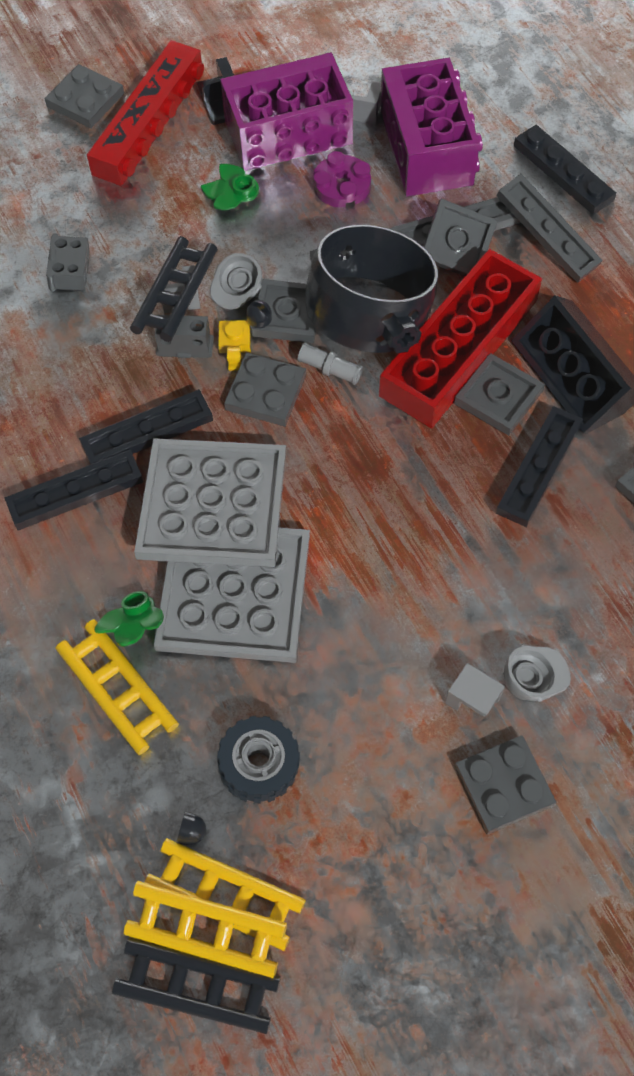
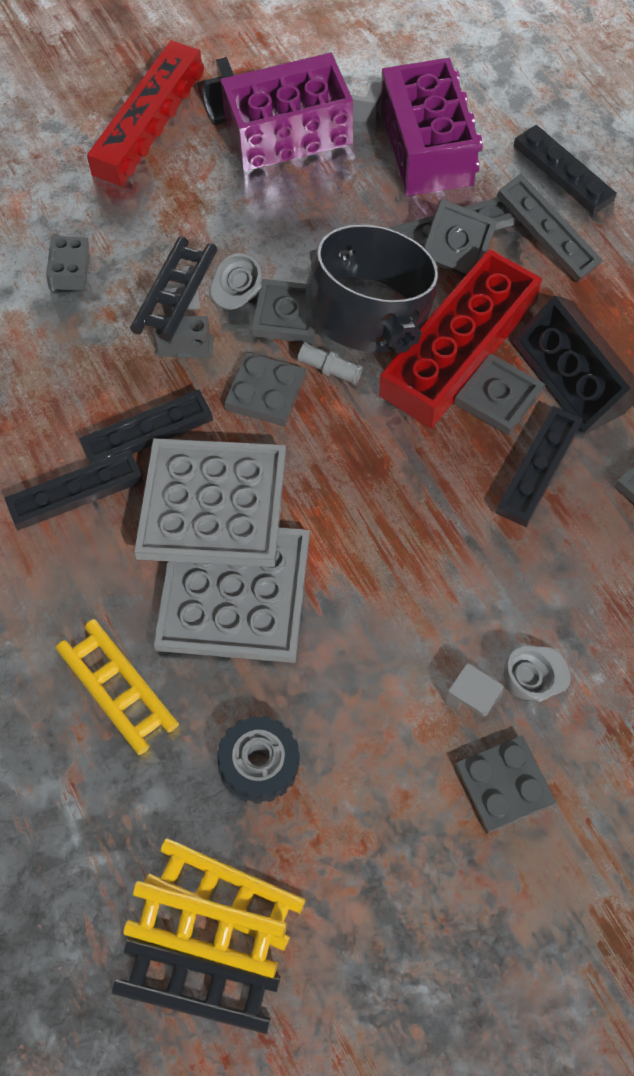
dark grey plate [44,64,124,129] -> none
green plate [94,591,164,647] -> none
black hinge [177,812,206,844] -> none
green plate [201,164,259,210] -> none
yellow plate [218,320,251,371] -> none
black hinge [246,300,272,328] -> none
magenta plate [313,151,371,207] -> none

